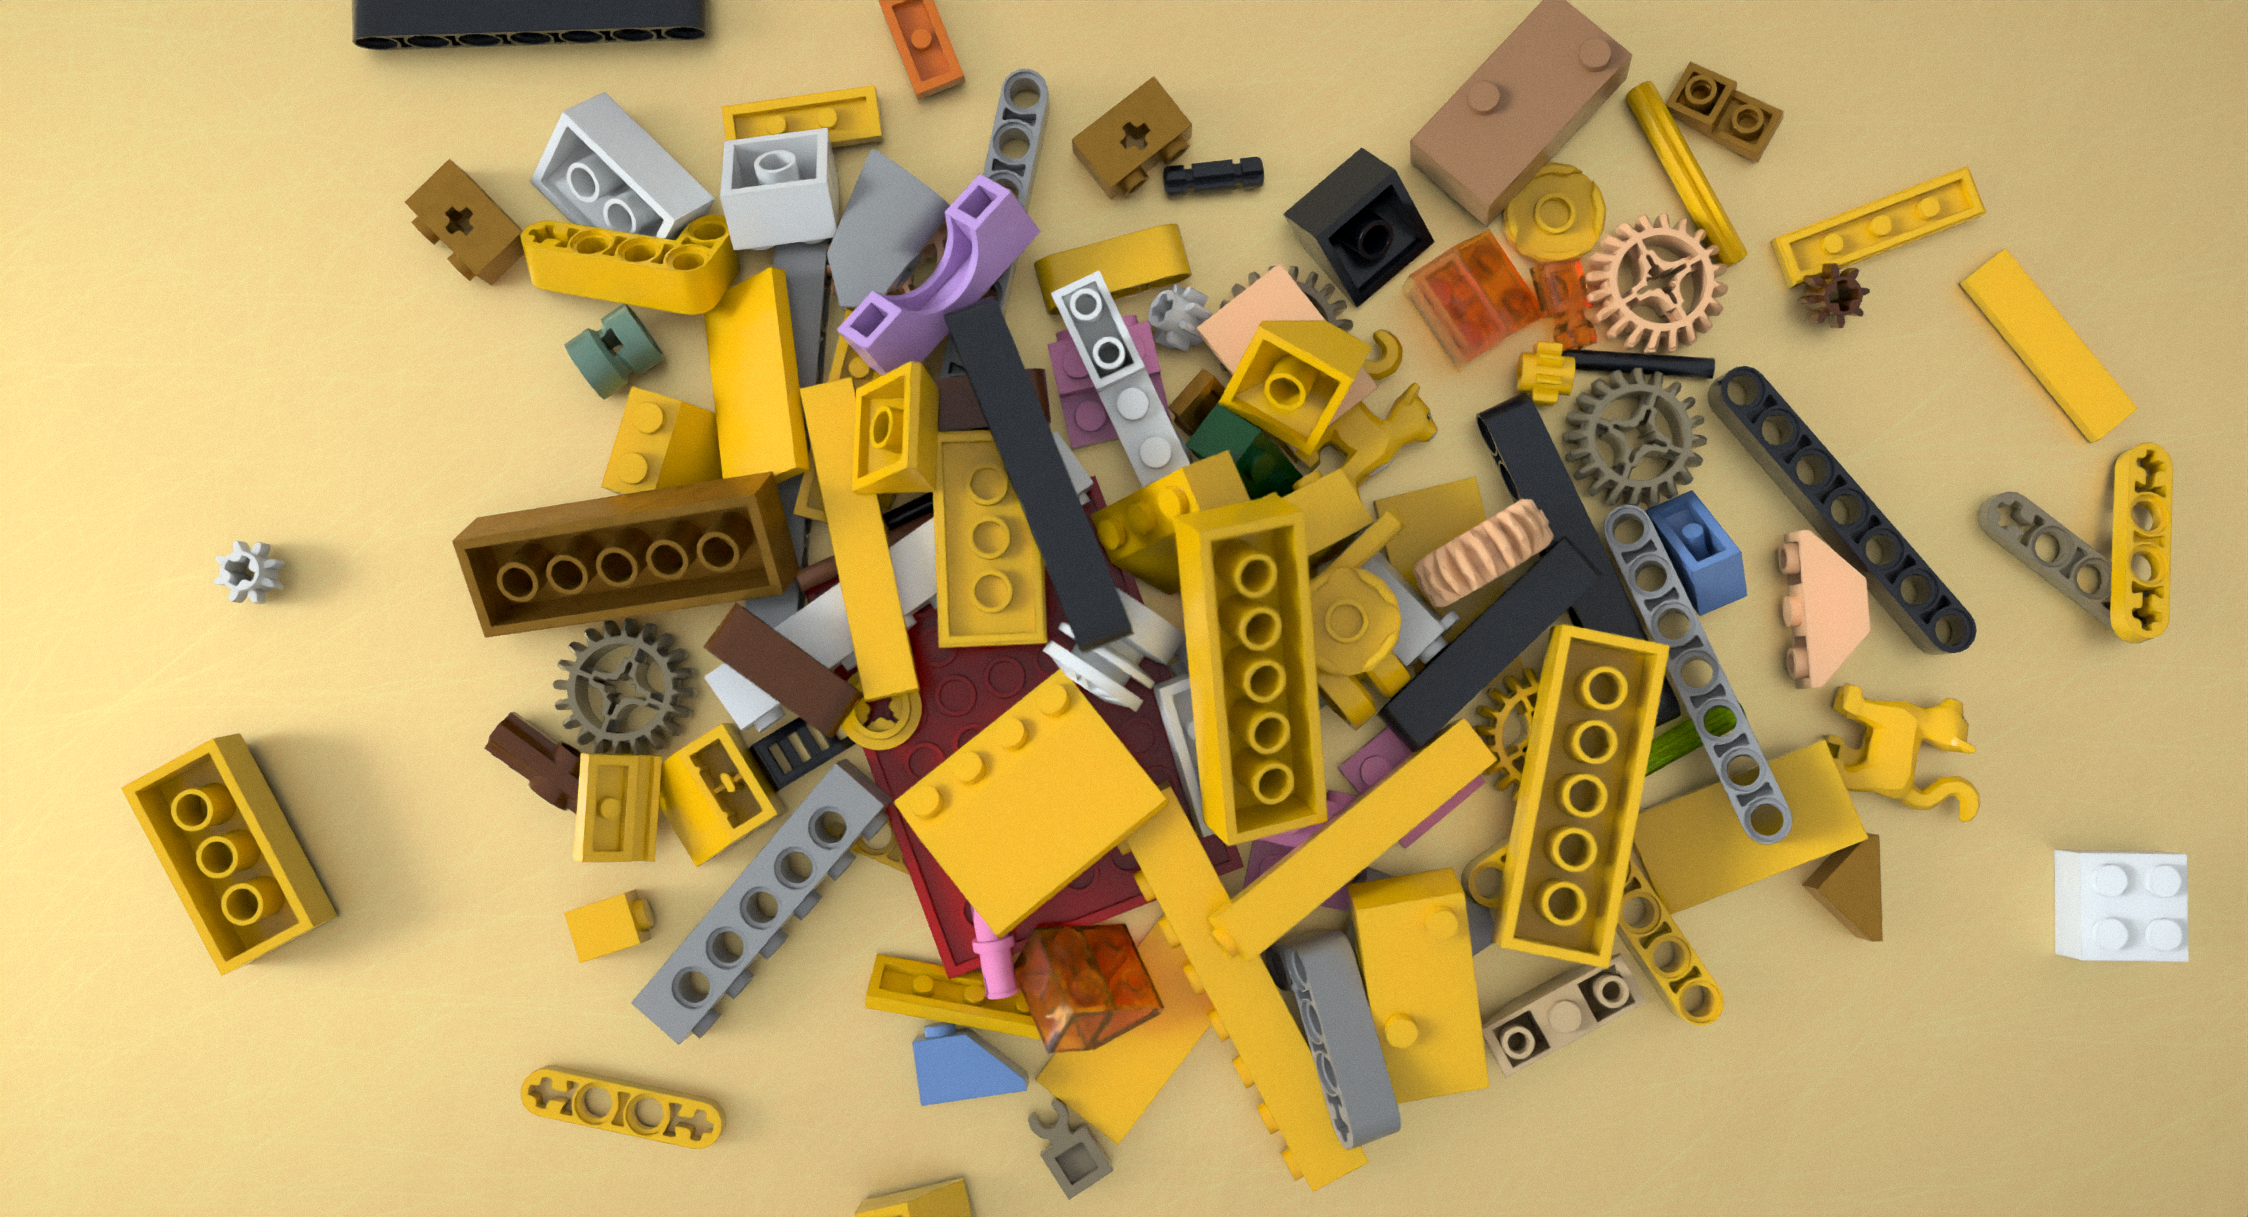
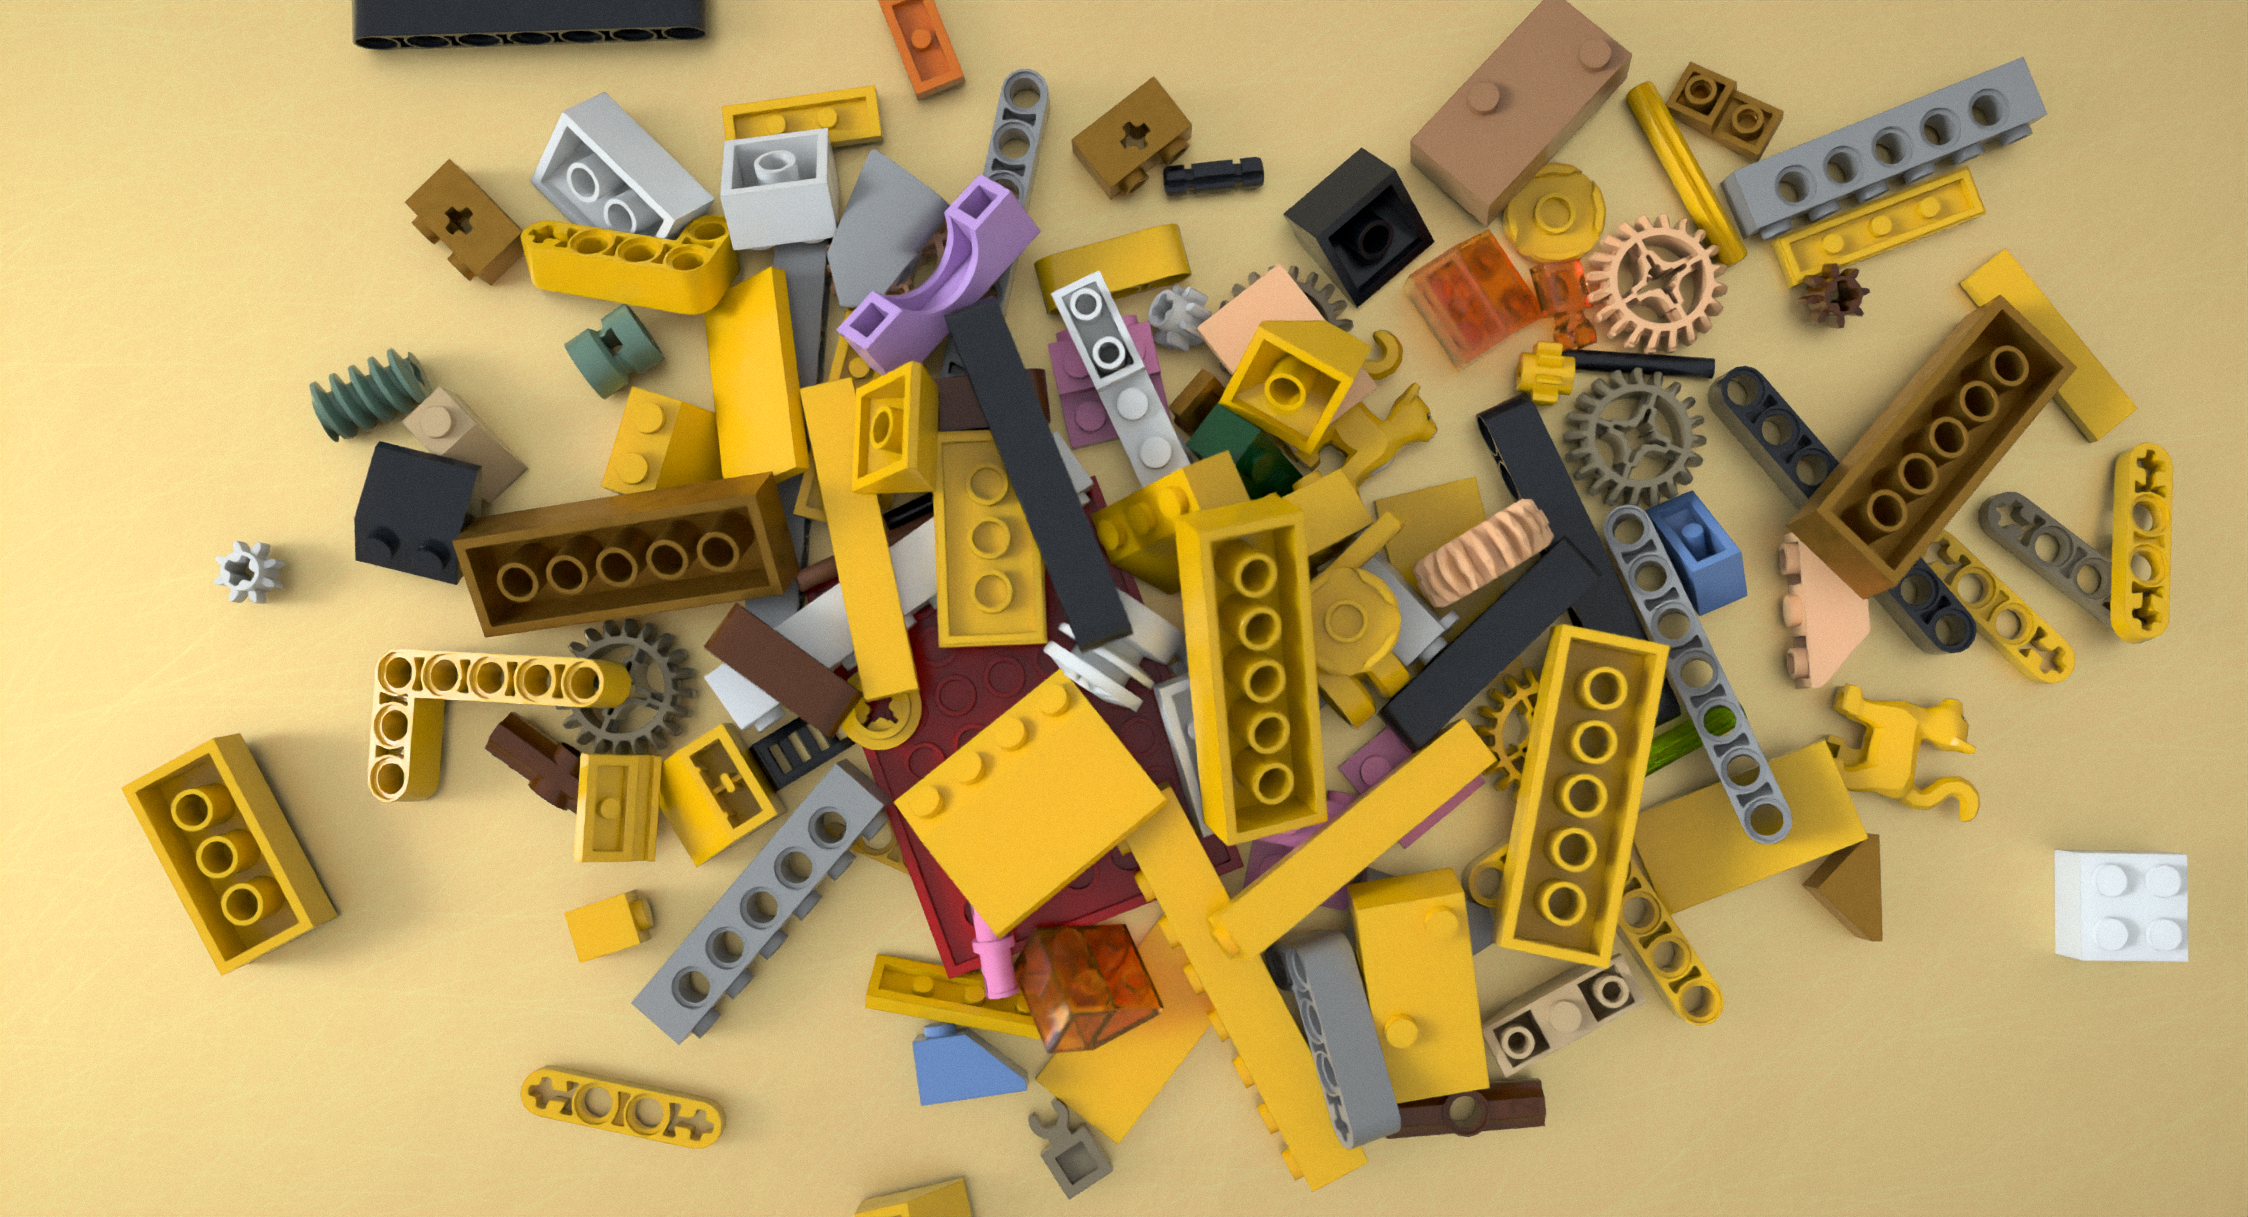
none -> sand green piece [309,348,432,442]
none -> black slope [354,441,482,585]
none -> yellow beam [368,649,631,802]
none -> tan slope [402,386,528,504]
none -> reddish brown piece [1385,1078,1546,1139]
none -> light grey brick [1720,57,2047,241]
none -> pearl gold brick [1786,294,2077,600]
none -> yellow beam [1921,530,2076,684]

